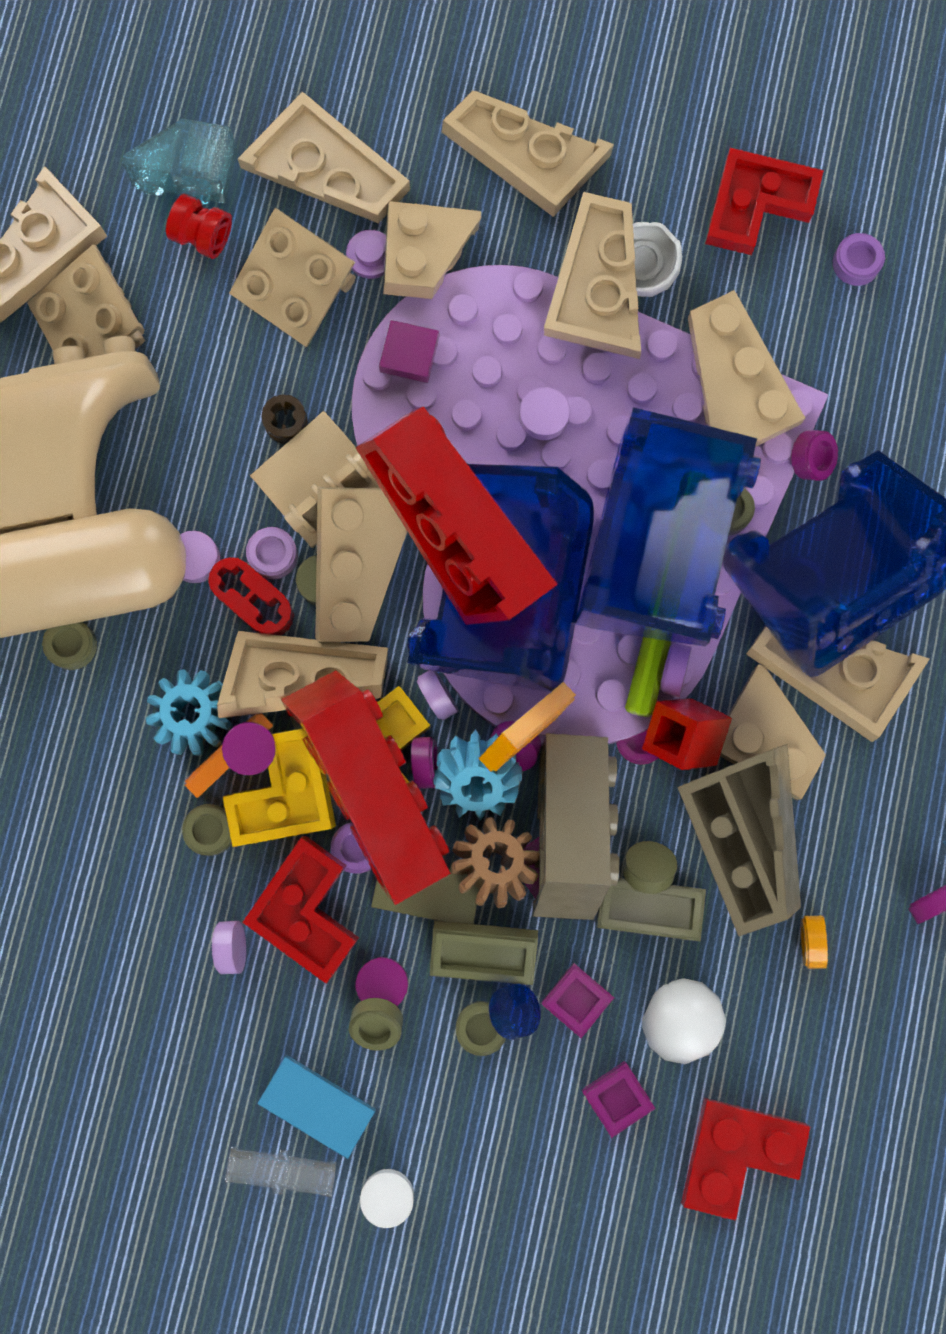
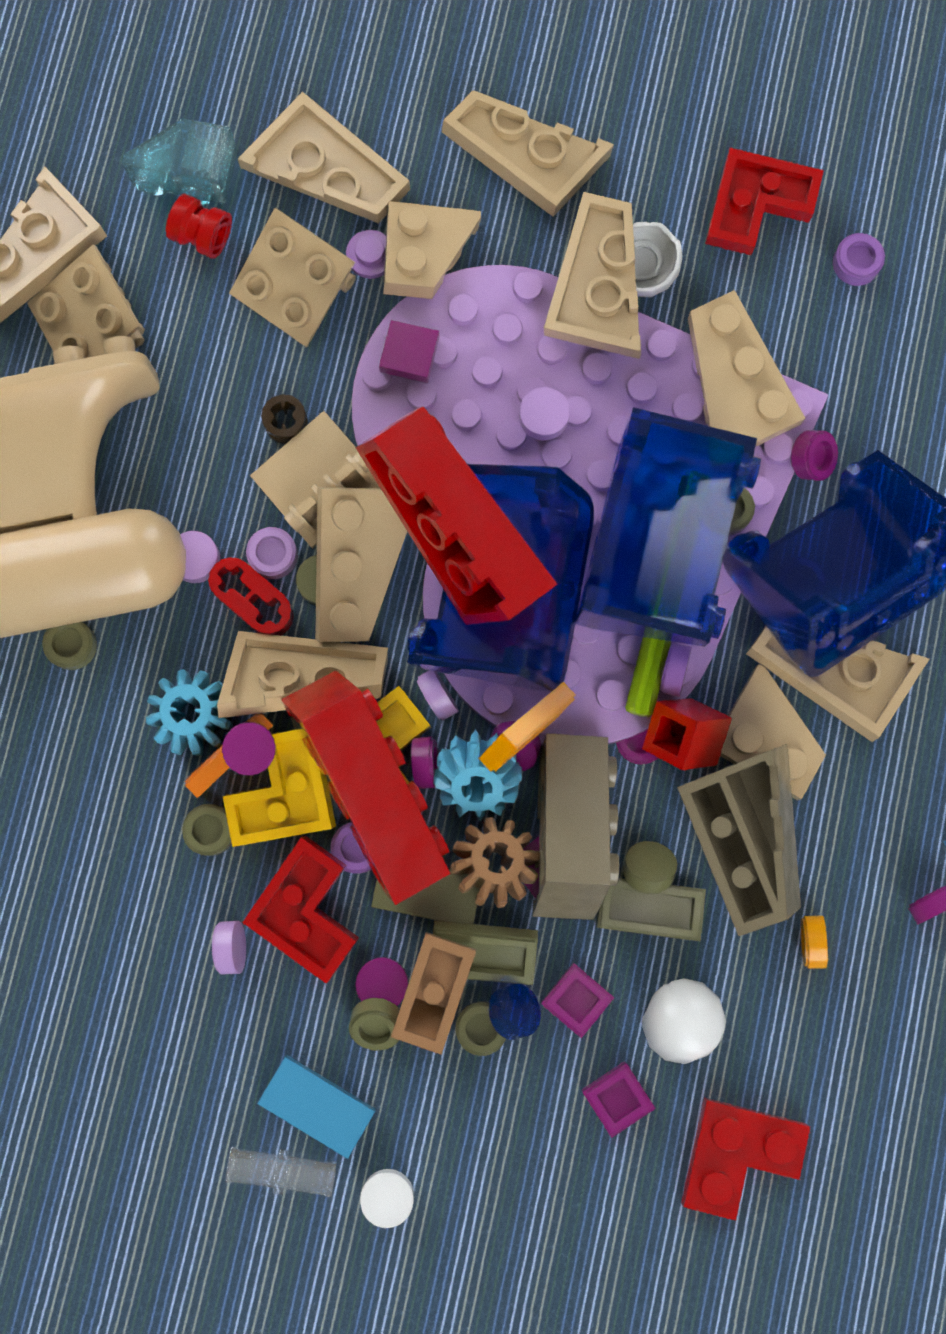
none -> medium nougat slope [391,932,476,1055]

